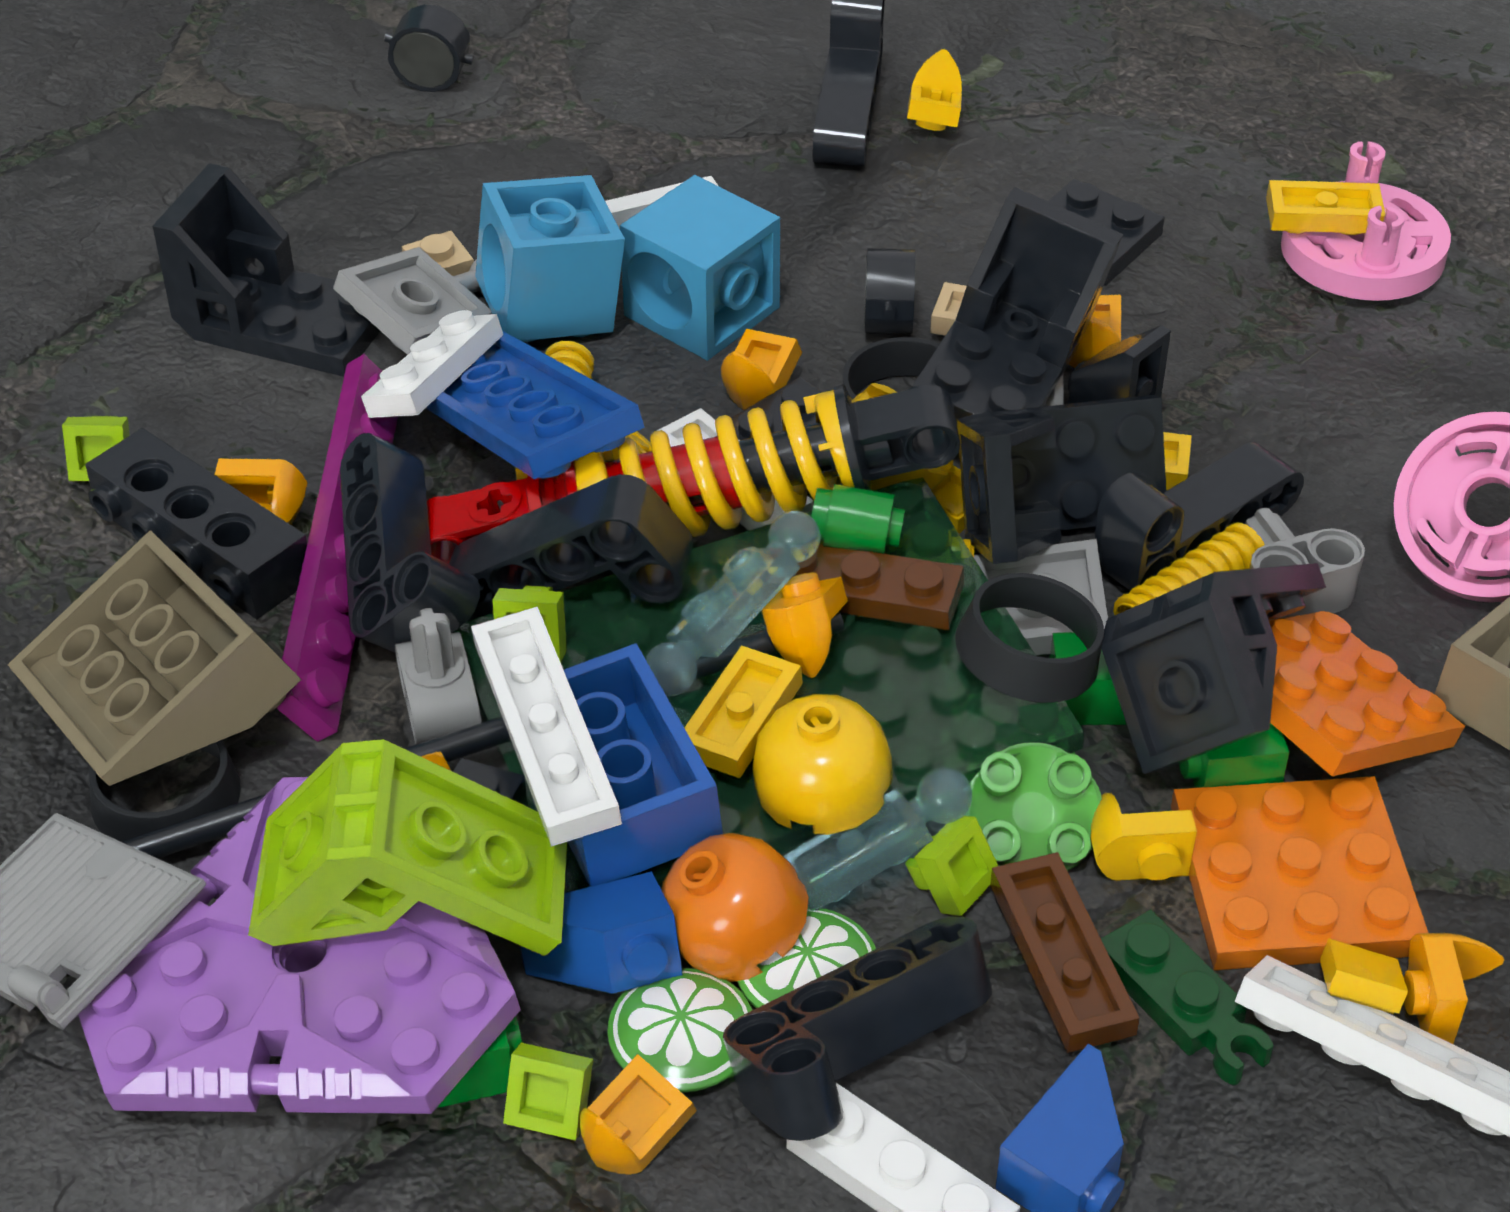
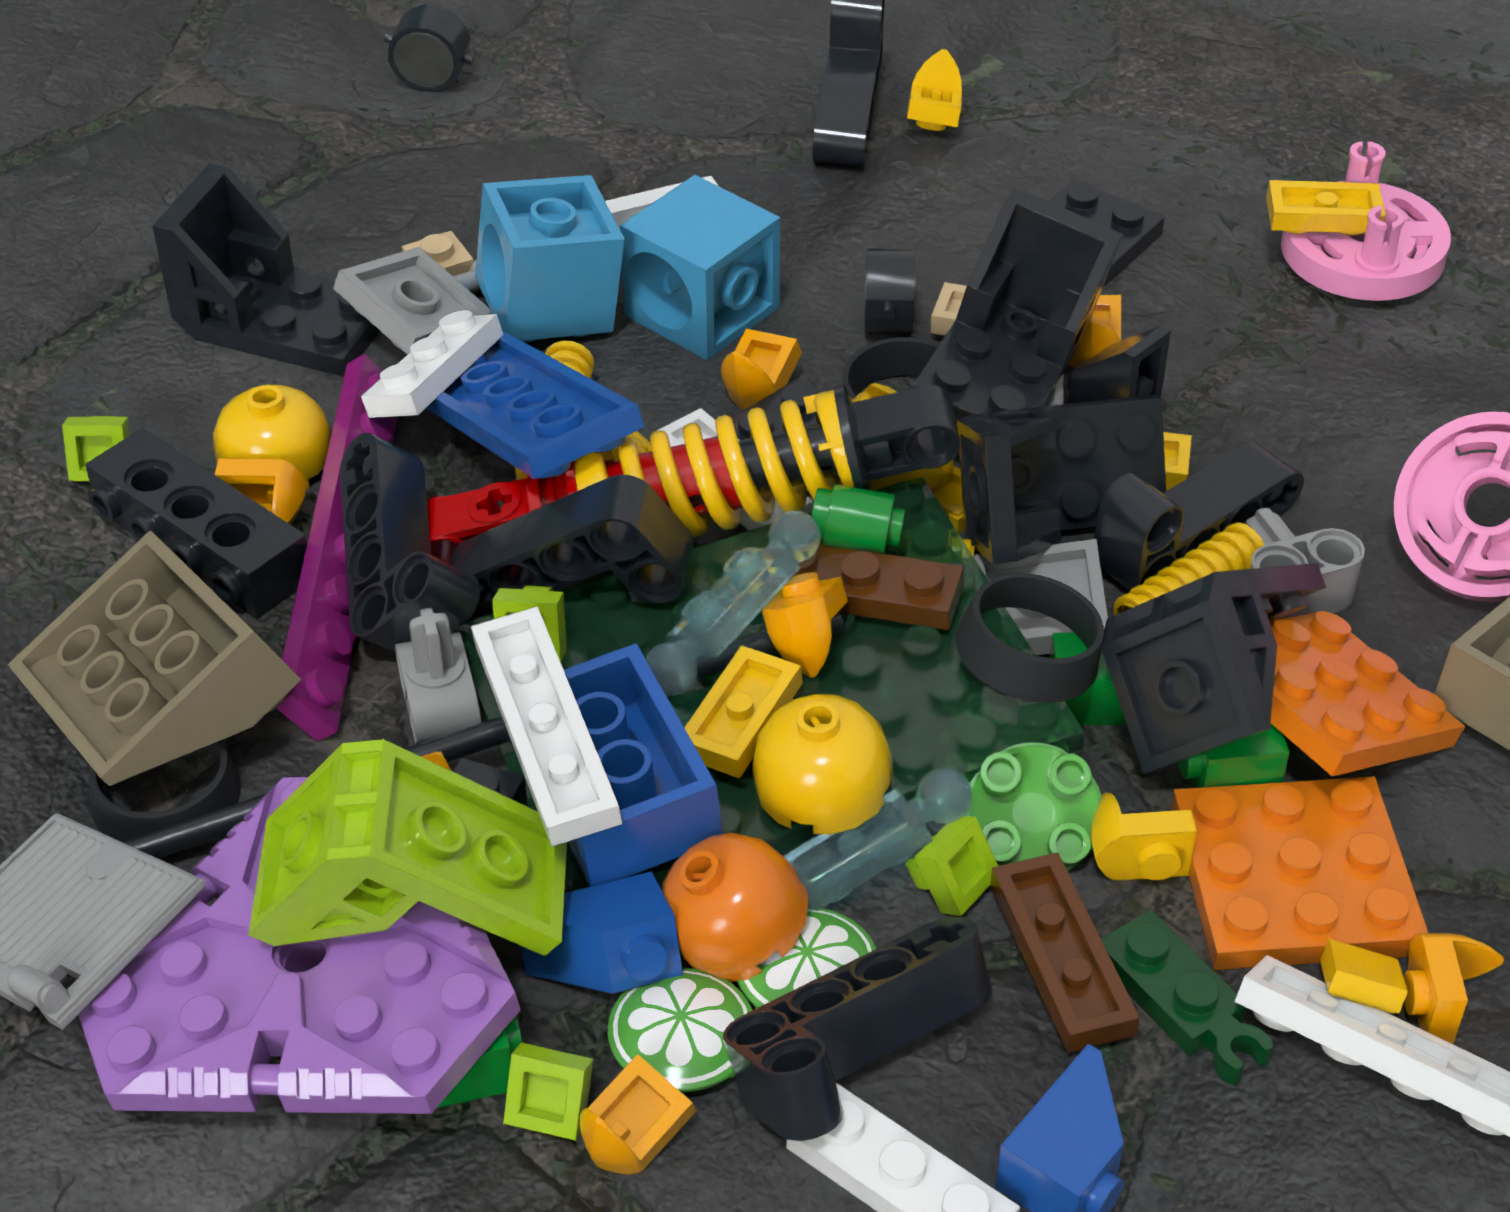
none -> yellow cylinder [213,385,332,490]

